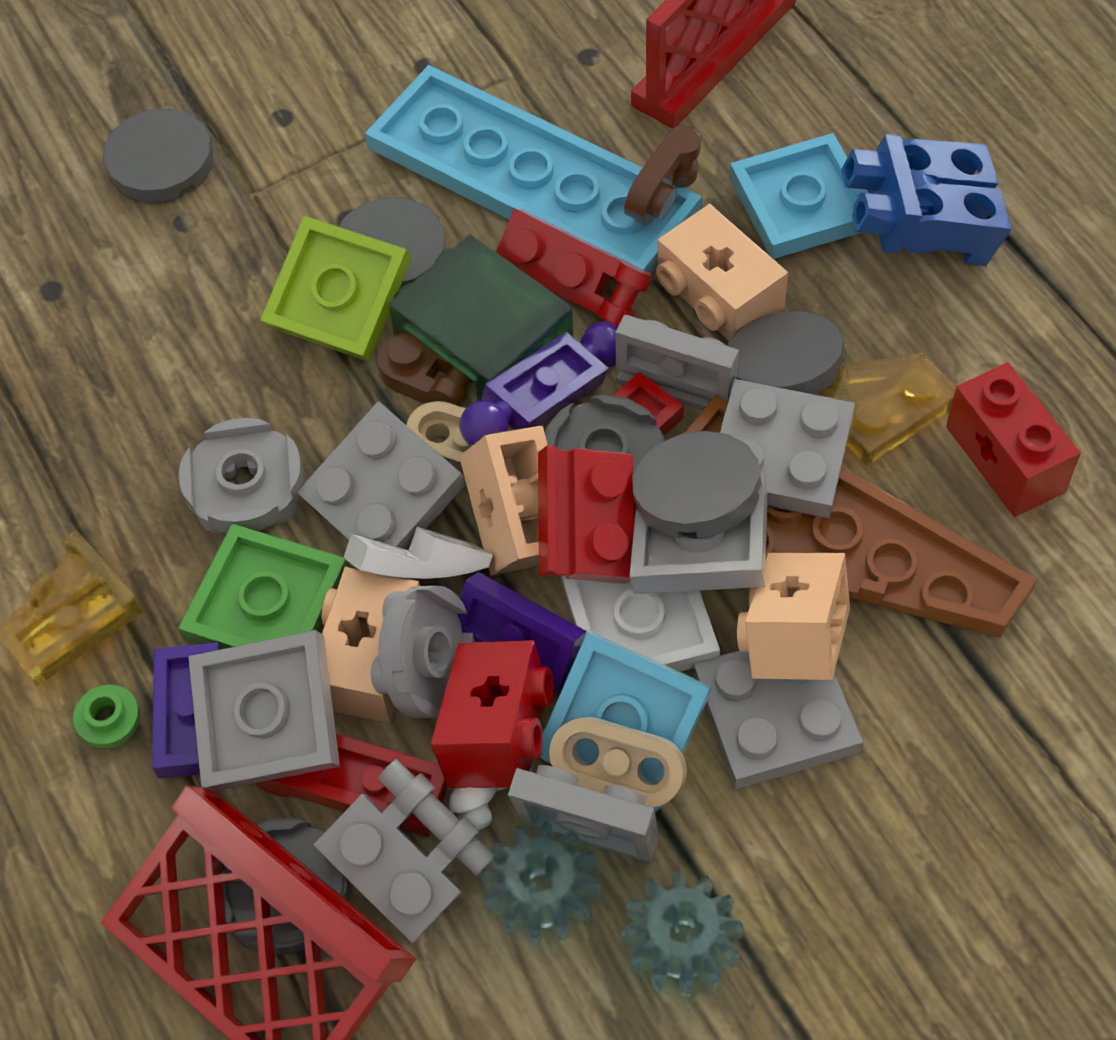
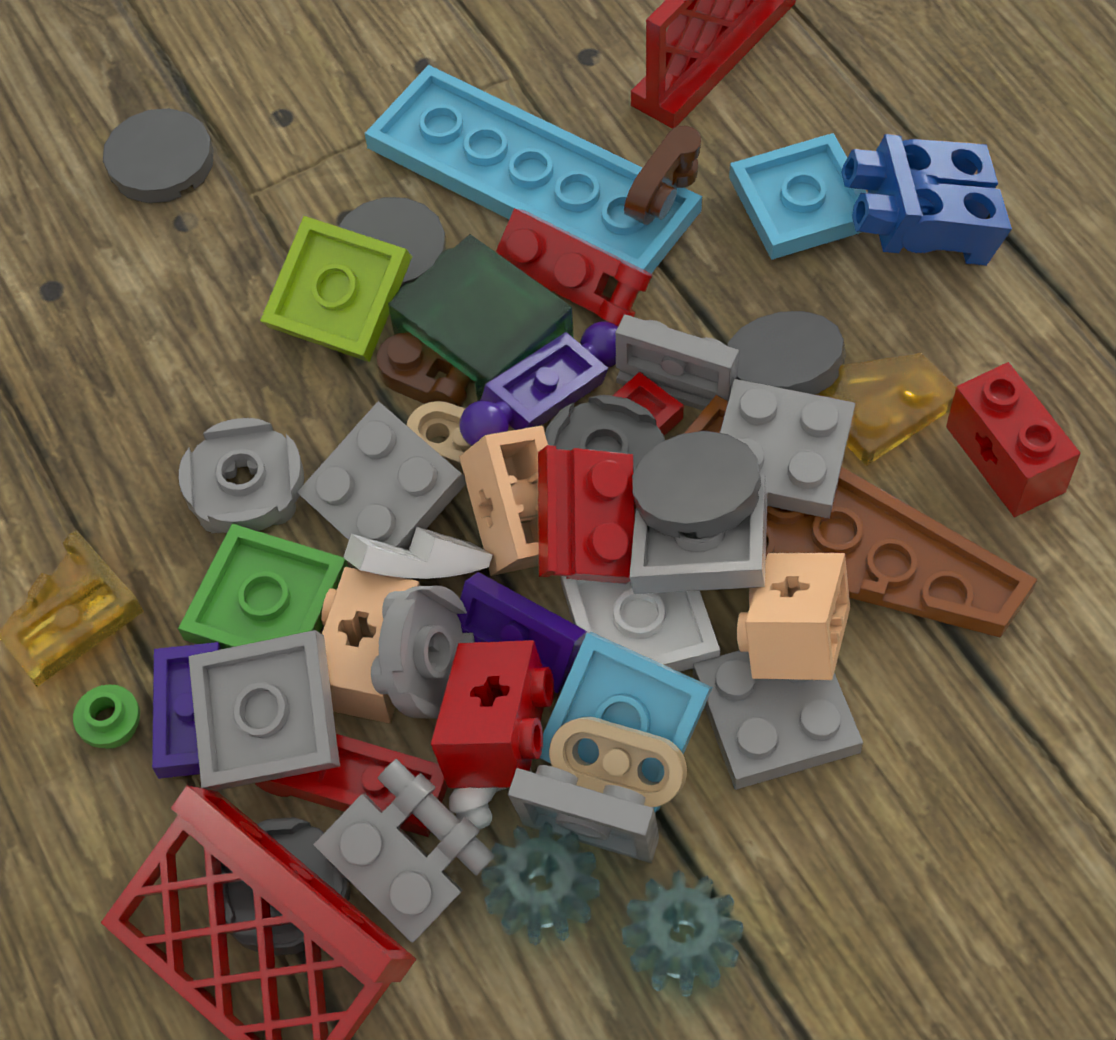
light nougat brick [656,204,788,341] -> none

